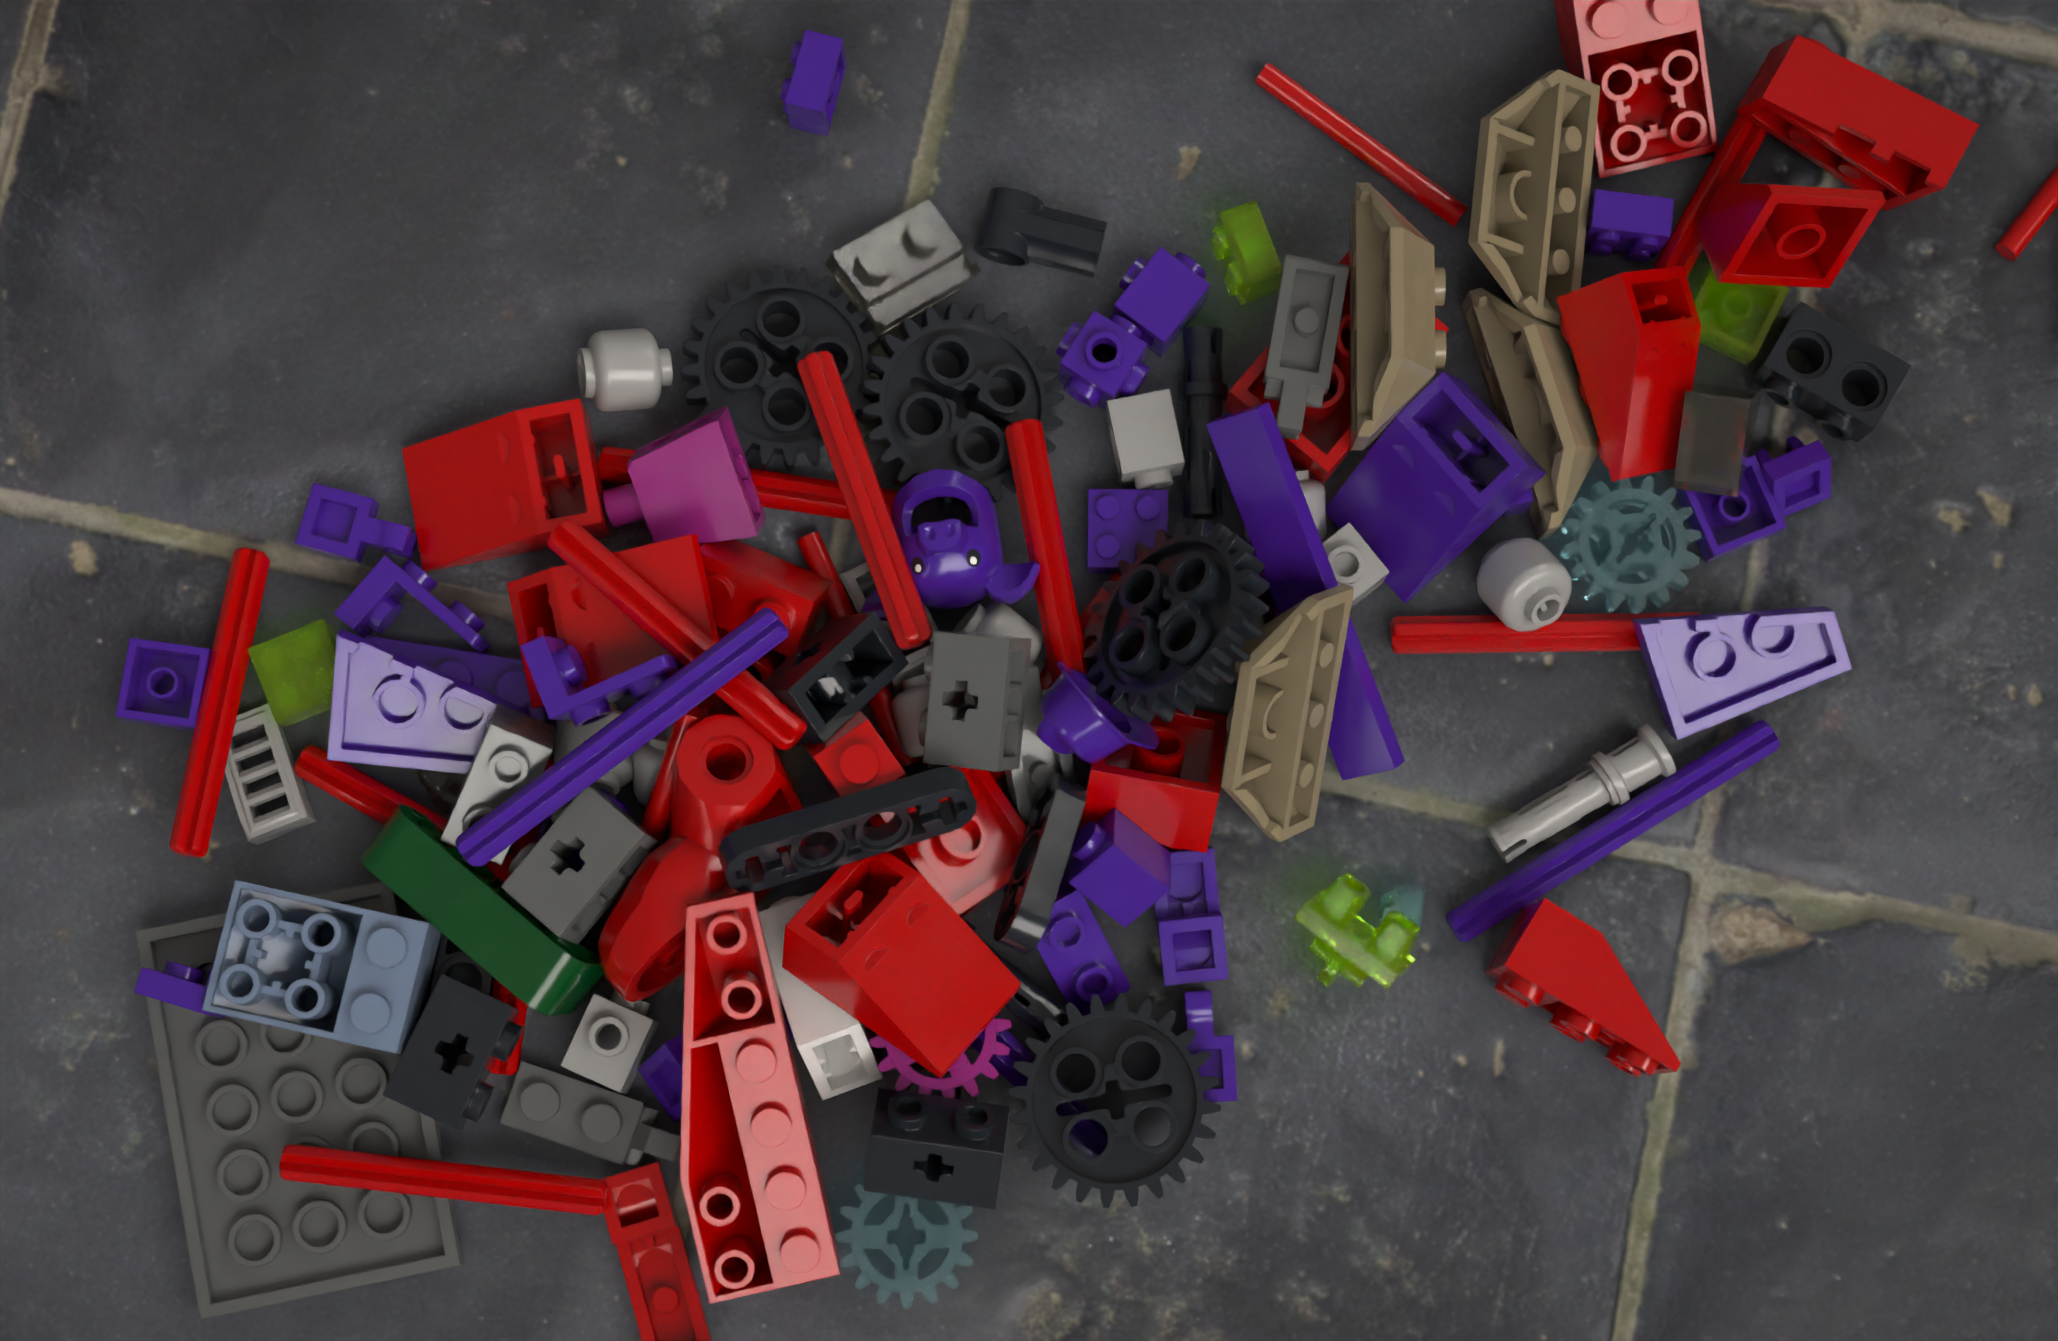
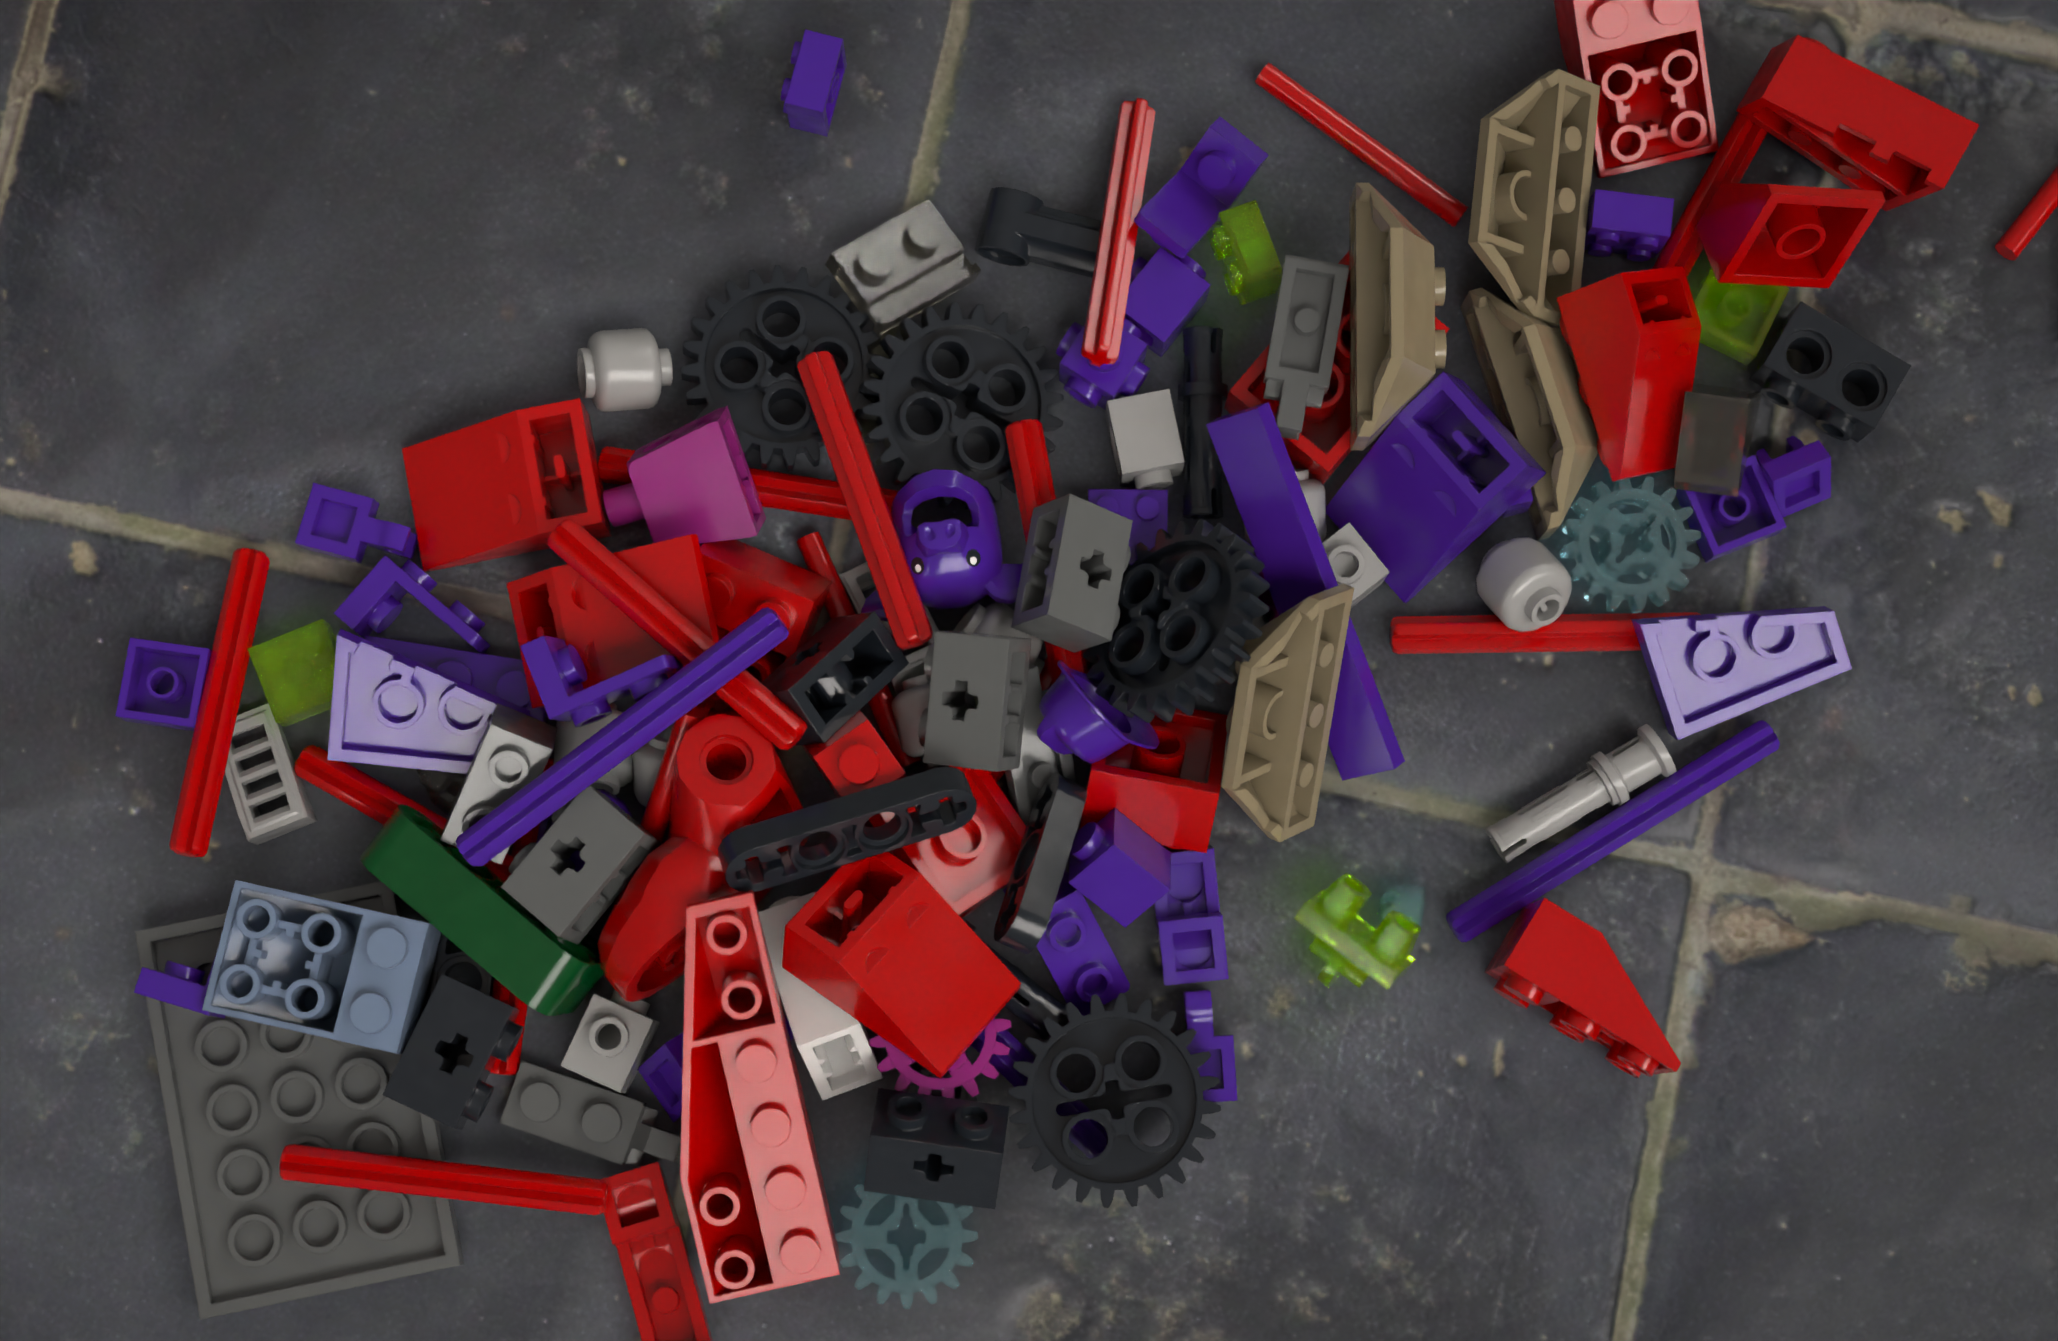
none -> dark grey brick [1011,494,1133,653]
none -> axle [1081,97,1156,367]
none -> dark purple bracket [1134,117,1269,258]

